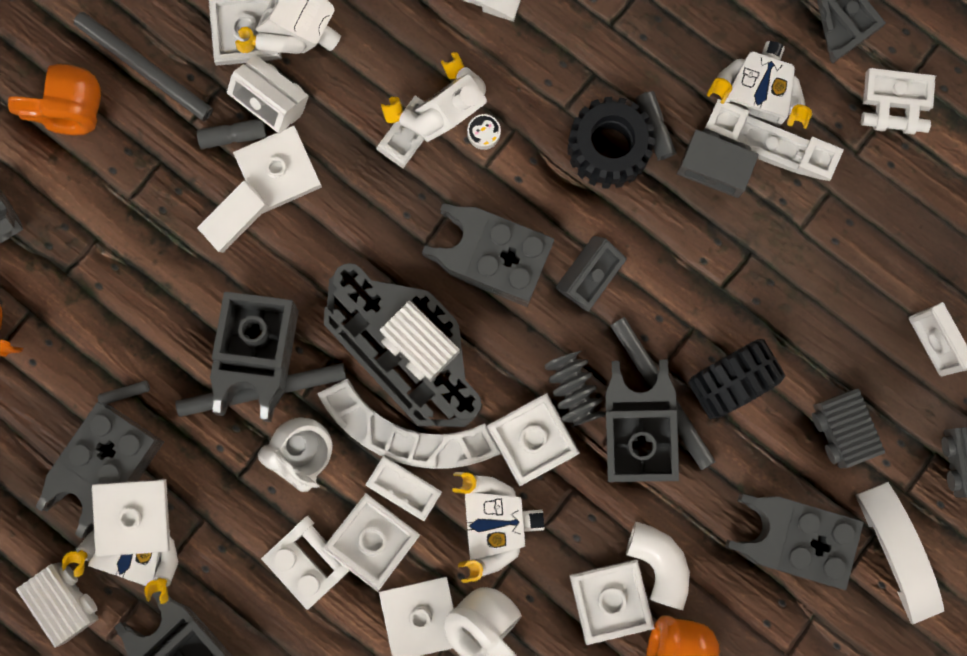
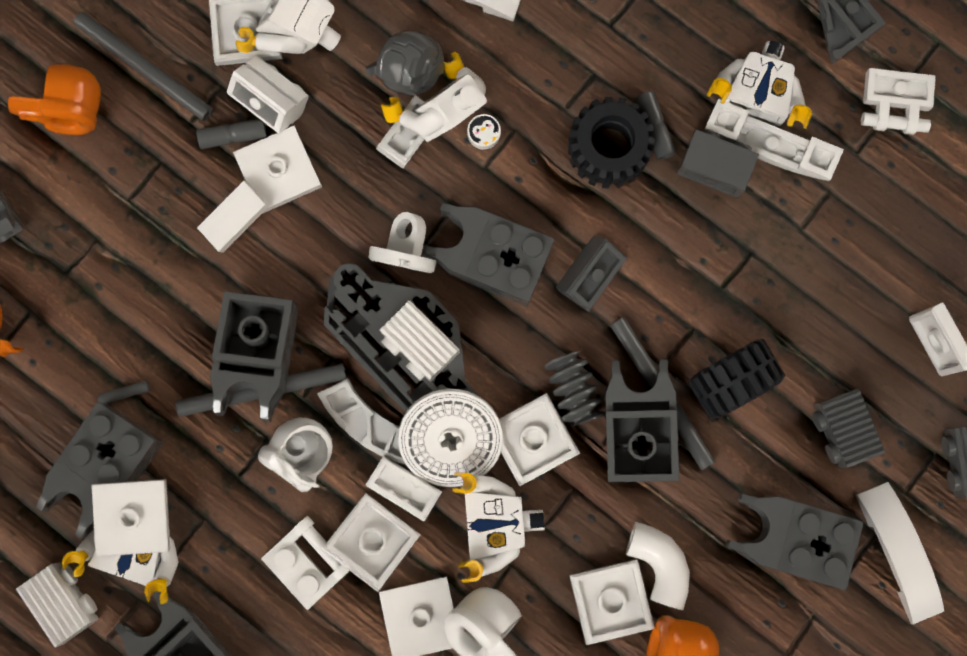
none -> dark grey helmet [366,30,444,96]
none -> white tile [368,212,437,274]
none -> white piece [398,389,503,487]

